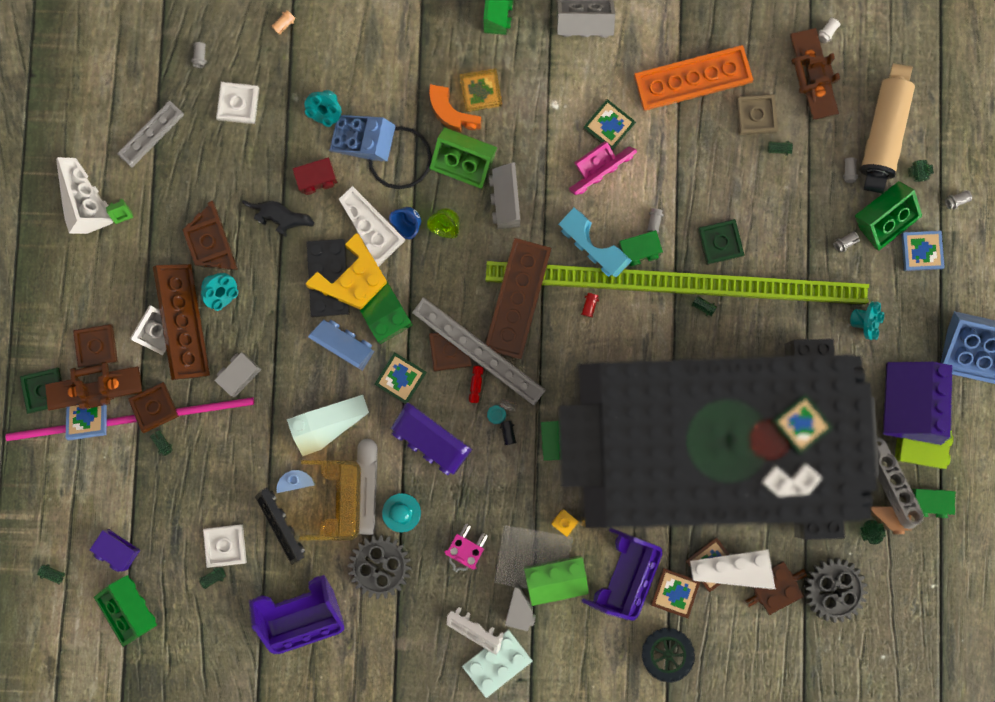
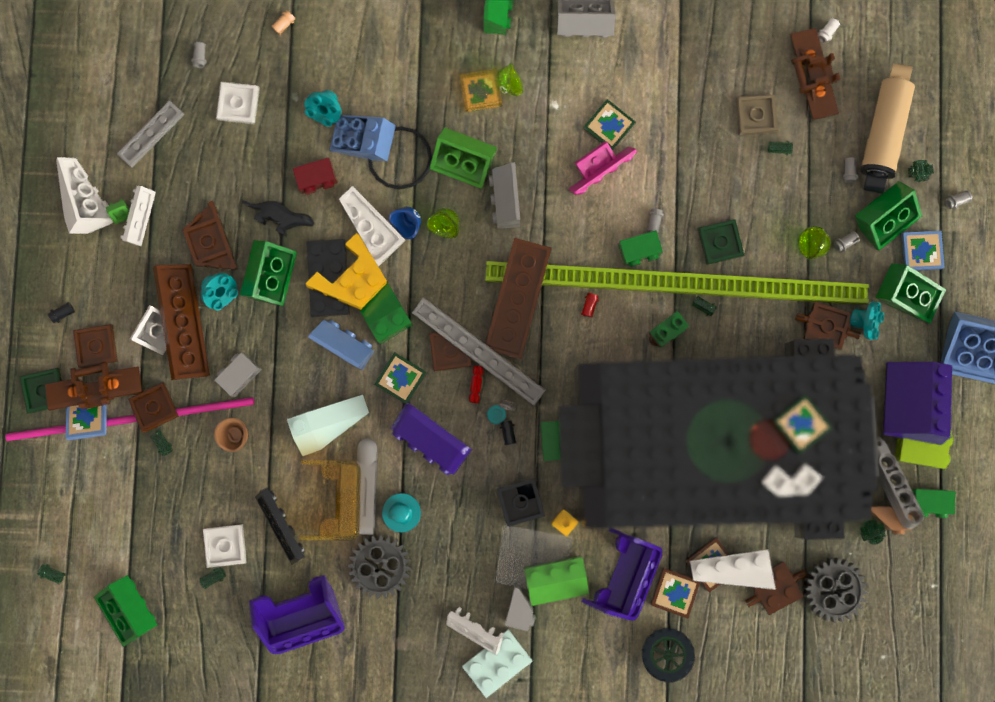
dark purple piece [90,529,140,572] -> none
light blue plate [277,470,315,493] -> none
orange arch [429,84,482,133] -> none
dark pink piece [445,524,488,572] -> none
medium azure arch [559,207,632,278] -> none
orange plate [634,45,753,111] -> none
none -> black pin [48,302,75,323]
none -> white plate [121,186,155,246]
none -> medium nougat helmet [214,418,248,452]
none -> green slope [240,240,297,306]
none -> clear neon green helmet [496,63,523,96]
none -> black slope [497,478,545,527]
none -> green hips [649,311,689,348]
none -> reddish brown plate [795,302,861,350]
none -> clear neon green helmet [798,226,831,259]
none -> green slope [875,263,946,324]

